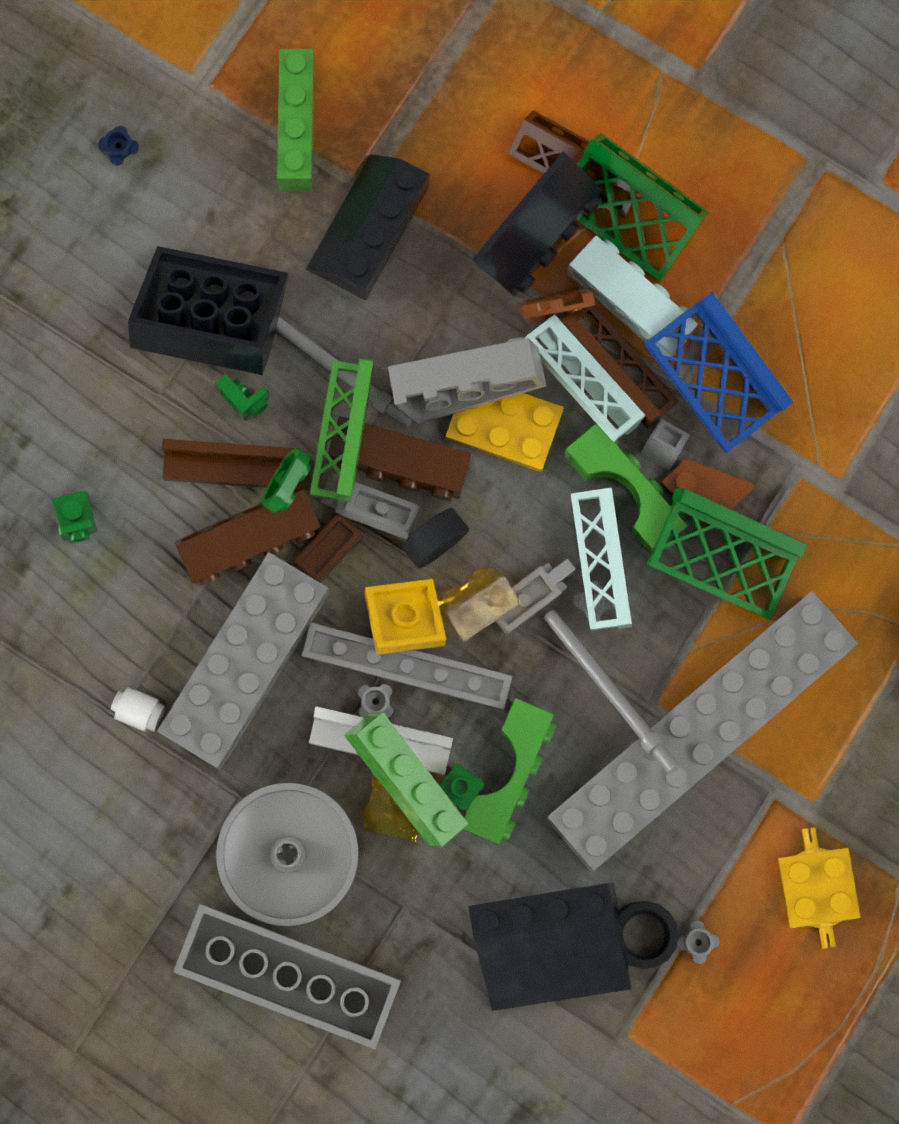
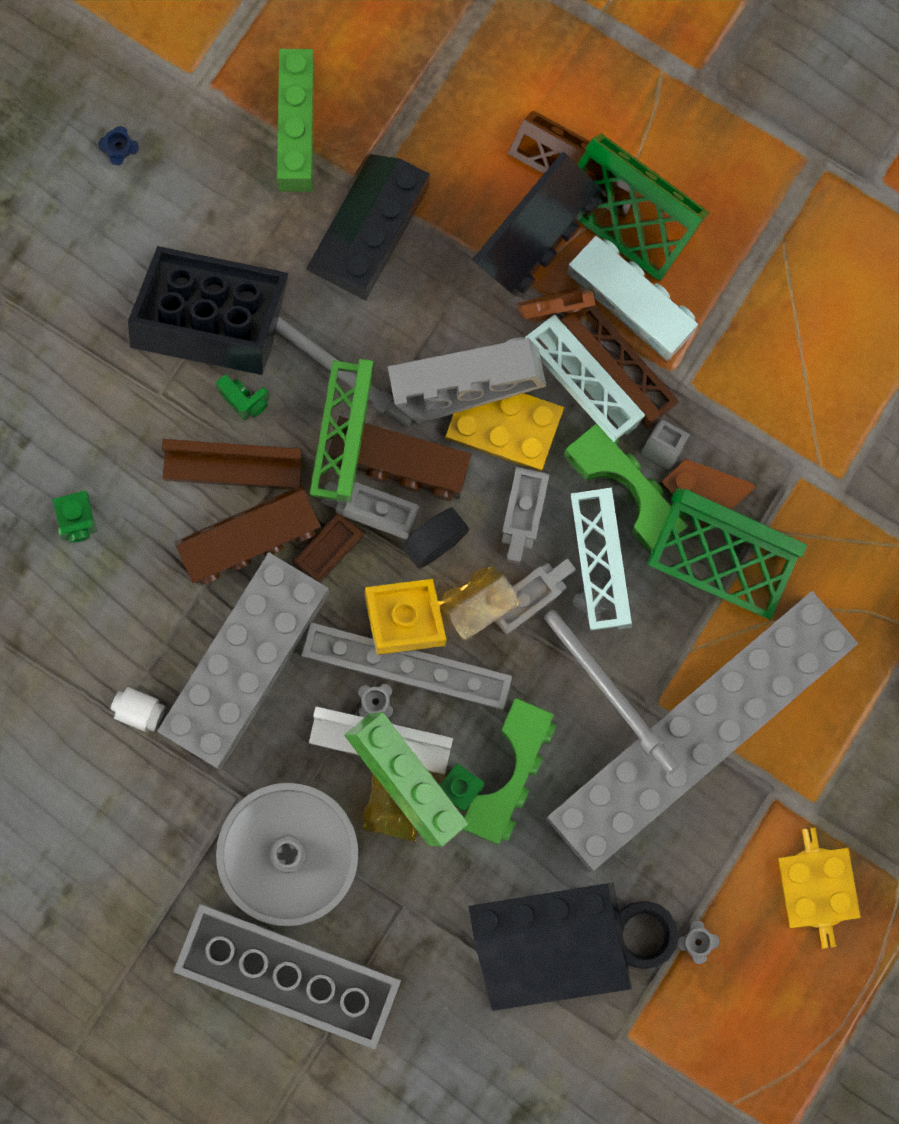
green plate [261,448,311,513] -> none
blue fence [644,292,793,453] -> none
none -> light grey hinge [501,467,550,566]

